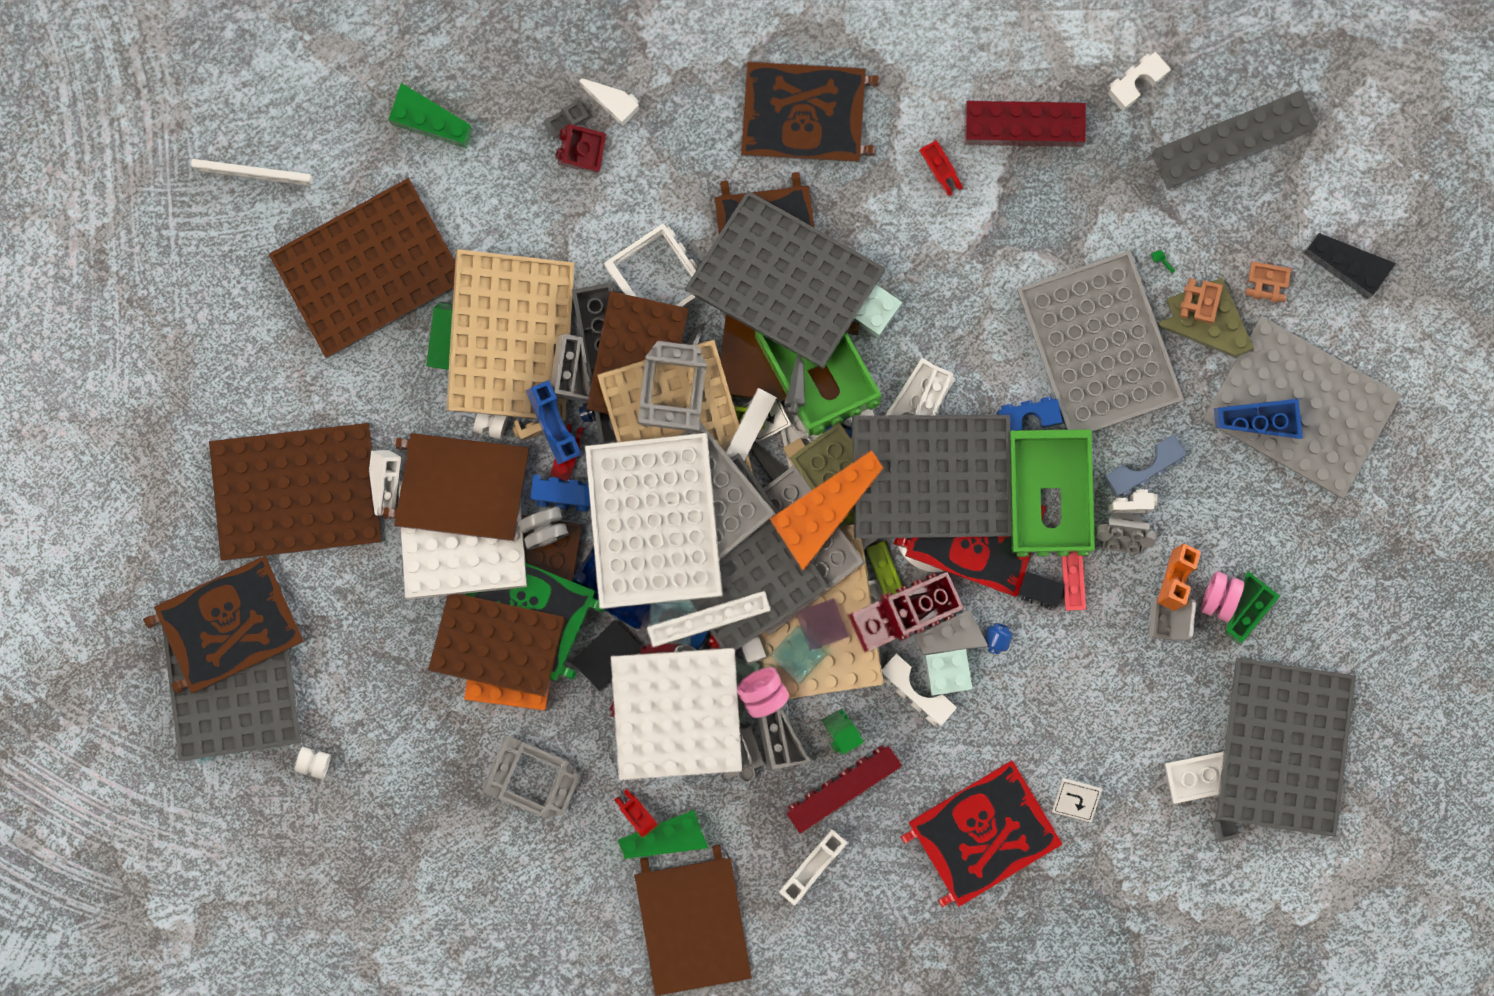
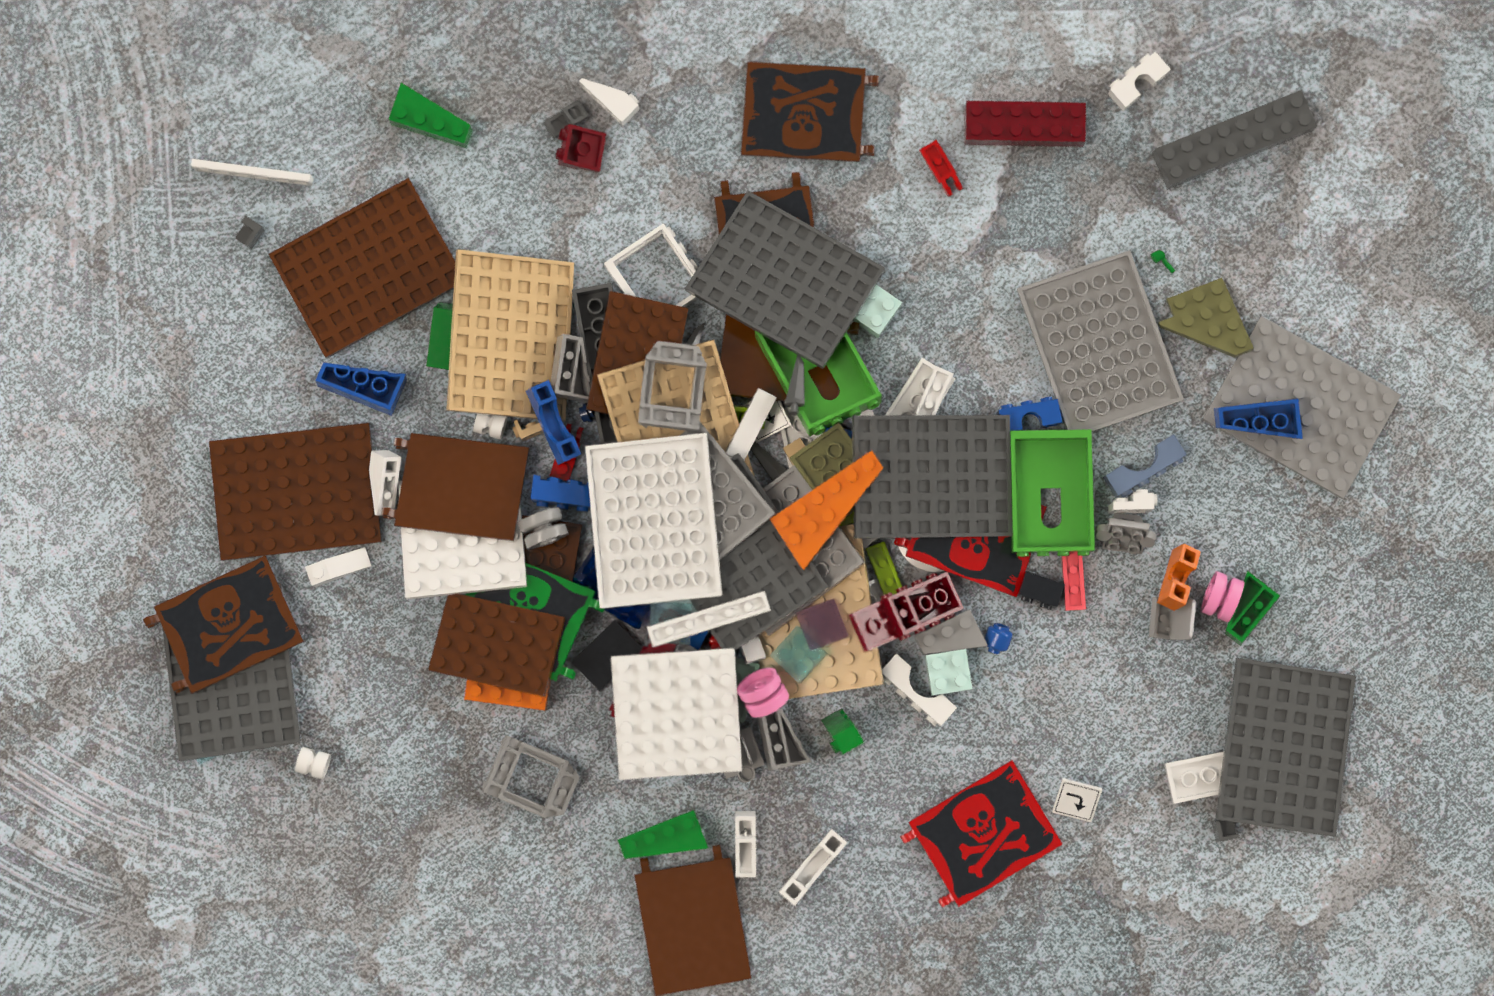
red hinge [614,789,658,838] -> none
dark red brick [786,745,902,834] -> none
nougat plate [1180,278,1223,324] -> none
nougat plate [1245,261,1291,303] -> none
black wedge [1303,233,1396,299] -> none
none -> dark grey panel [235,215,265,250]
none -> white slope [305,547,372,587]
none -> blue wedge [315,362,407,416]
none -> white slope [735,811,756,877]

